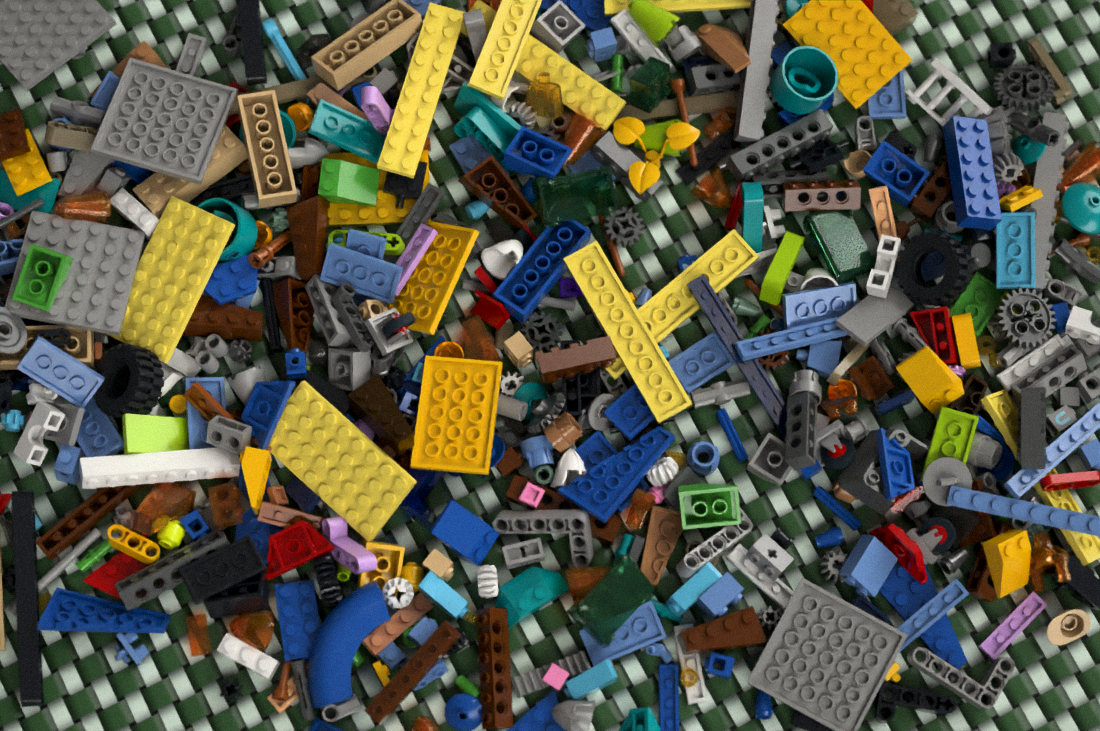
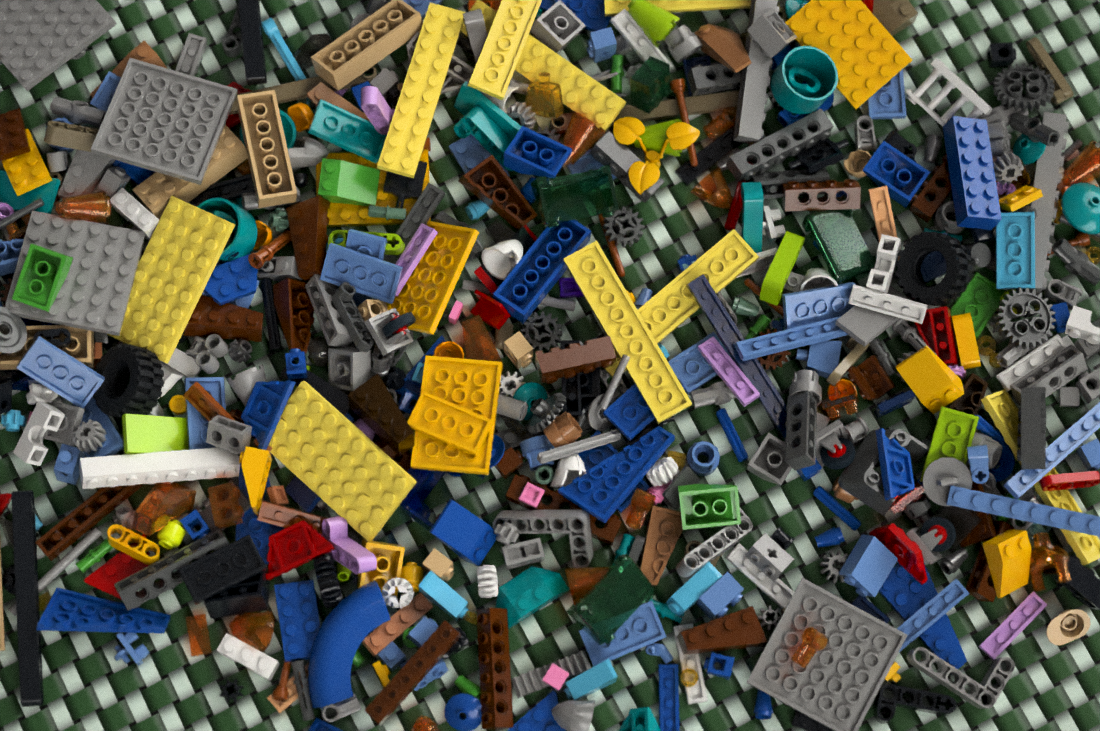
reddish brown hinge [300,165,321,202] -> none
reddish brown hand [895,217,920,241] -> none
light grey brick [1046,404,1078,437] -> none
none -> light grey gear [72,419,107,454]
none -> sand green axle [368,205,406,220]
none -> yellow tile [407,391,493,456]
none -> bright pink tile [448,300,463,325]
none -> light grey gear [494,521,519,545]
none -> light grey axle [537,429,621,464]
none -> light grey bar [599,354,630,410]
none -> lavender plate [698,336,760,407]
none -> light grey slope [747,9,797,58]
none -> clear orange piece [791,627,828,668]
none -> white tile [848,284,928,324]
none -> medium blue piece [967,445,989,484]

